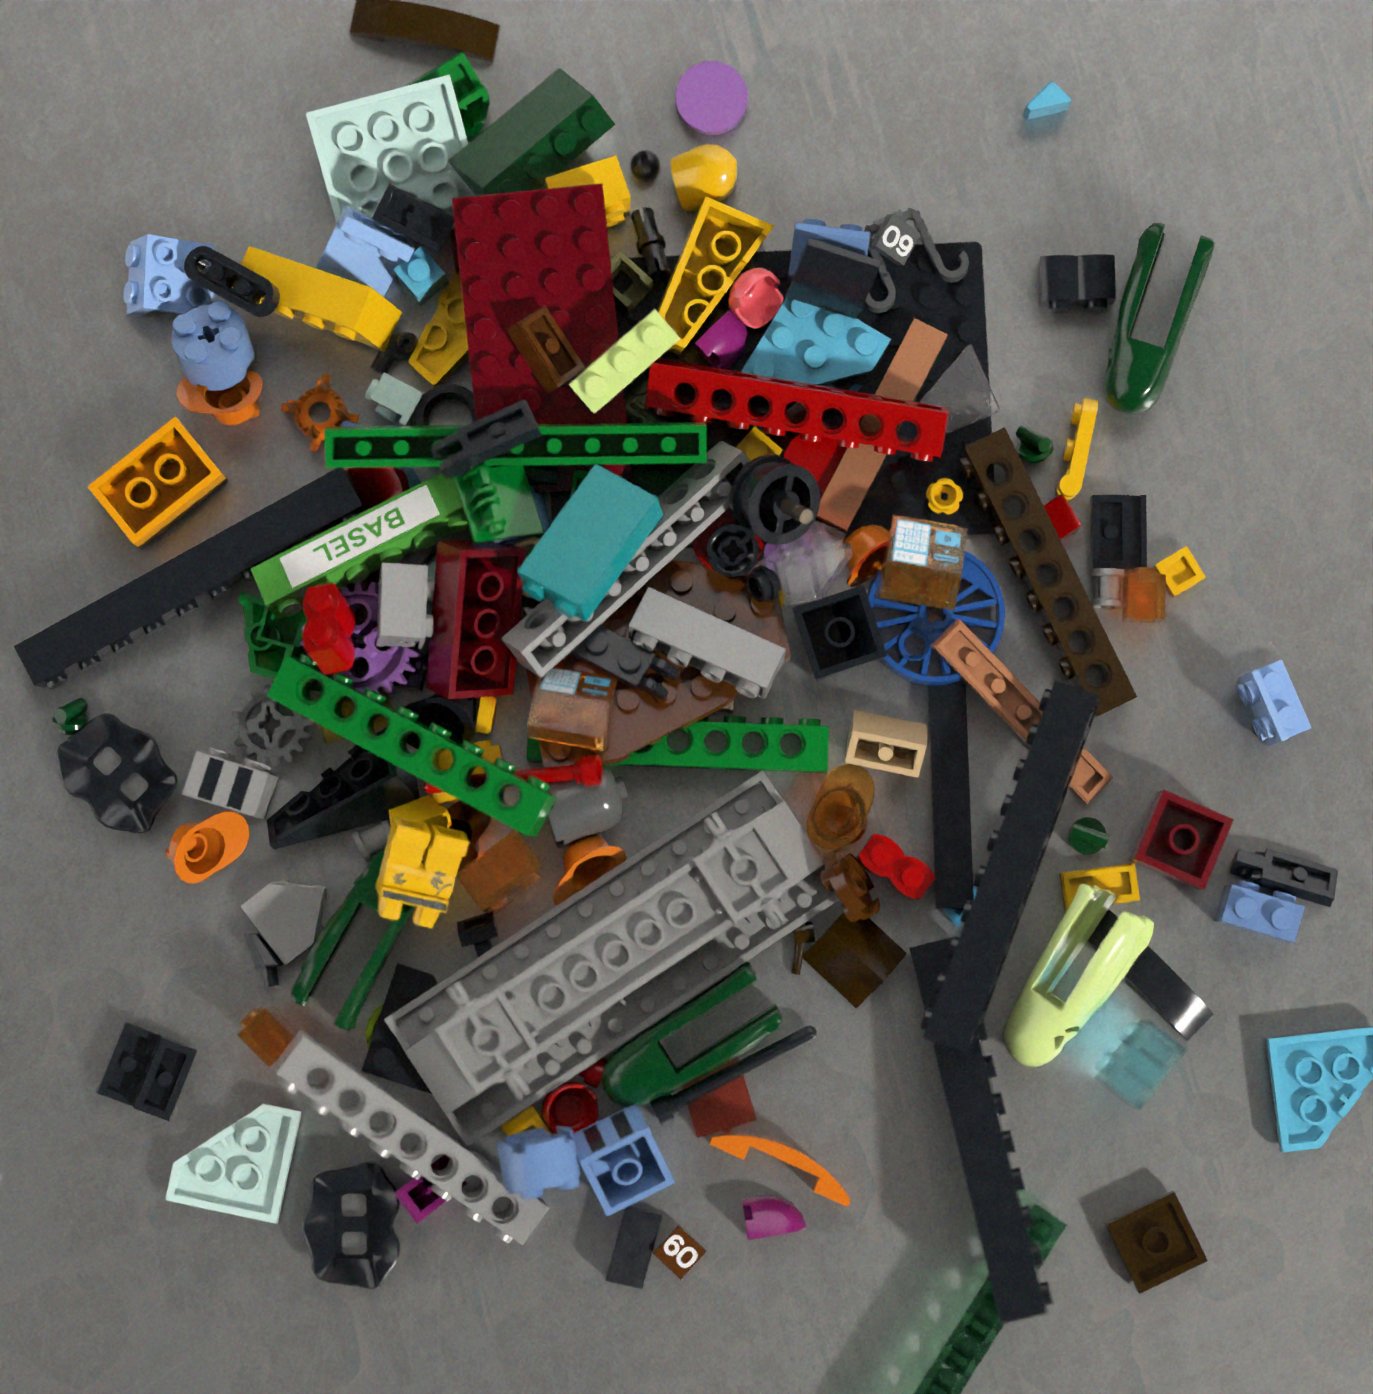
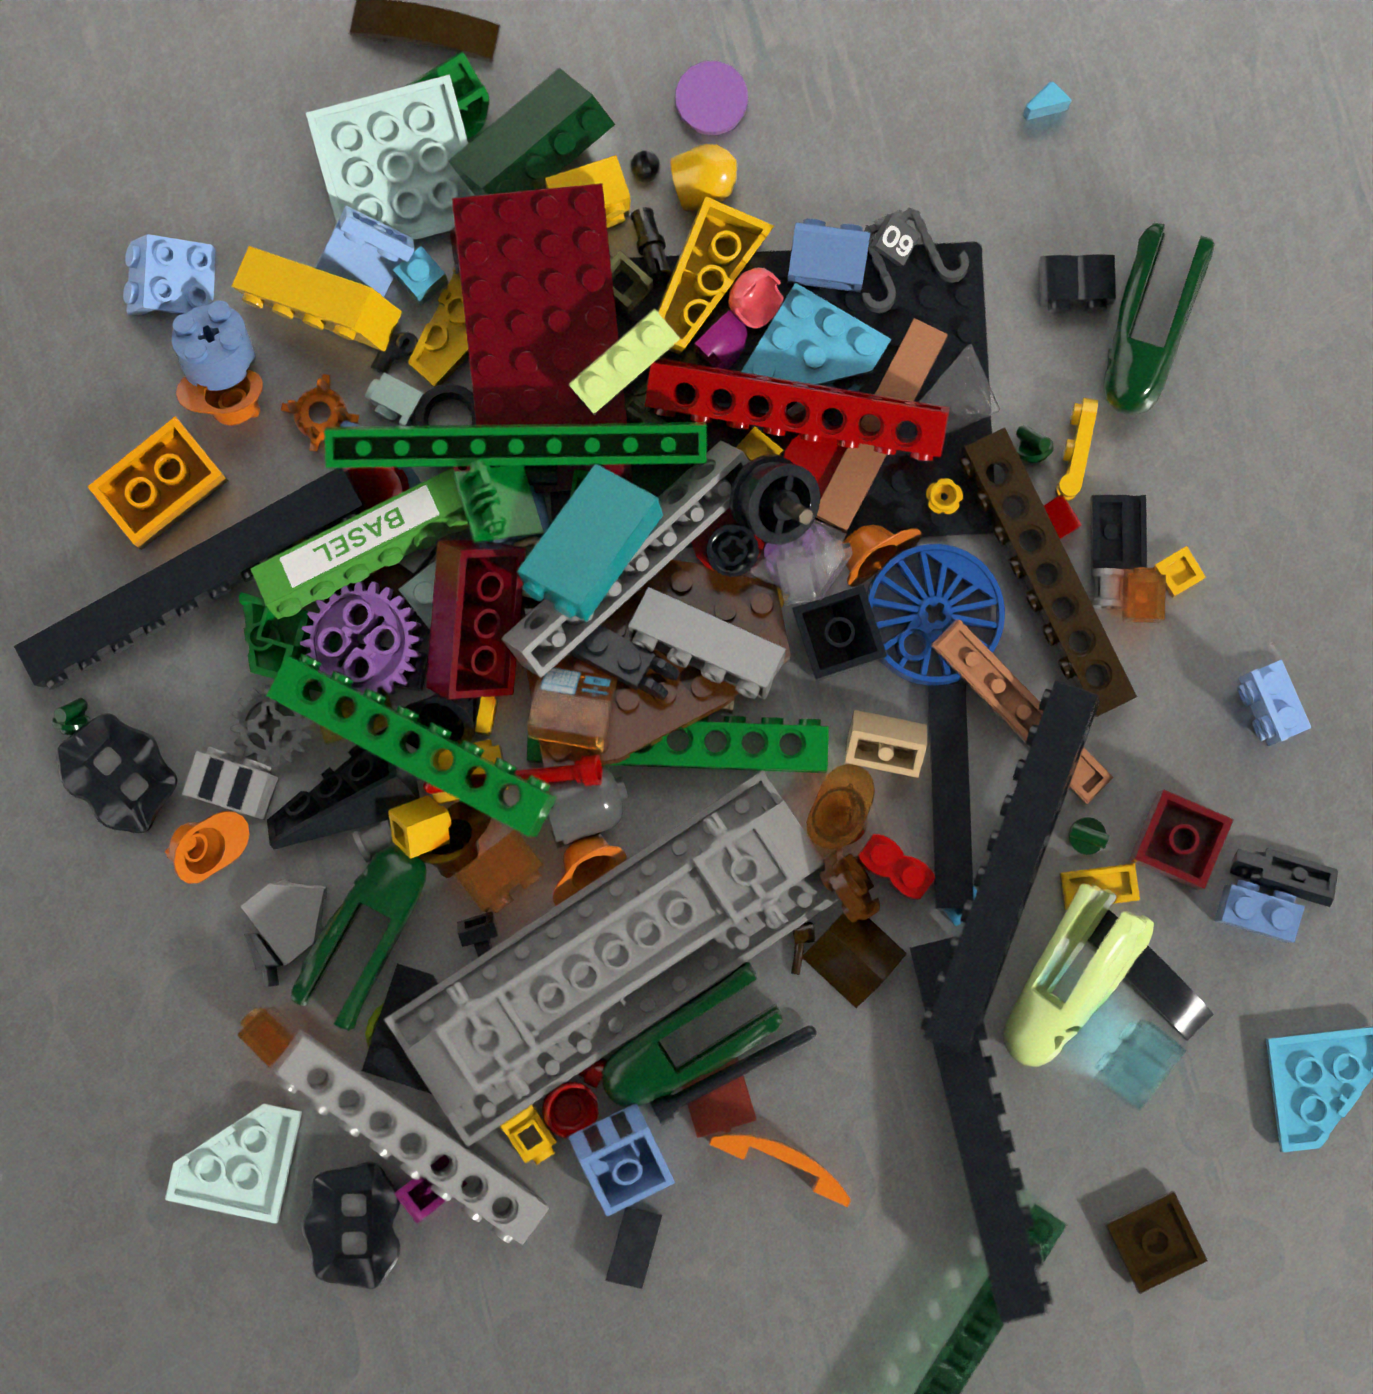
black slope [96,1021,197,1121] -> none
black plate [184,246,280,317] -> none
red brick [303,583,355,675] -> none
black hinge [372,183,454,253] -> none
yellow hips [375,815,469,928] -> none
light grey hinge [376,563,434,649] -> none
black hinge [432,400,542,479] -> none
medium blue brick [497,1126,580,1199] -> none
reddish brown slope [507,305,586,393] -> none
reddish brown tile [653,1225,707,1279] -> none
magenta brick [742,1196,807,1240] -> none
black plate [746,565,780,602] -> none
black slope [785,238,881,319] -> none
clear orange slope [878,514,967,610] -> none

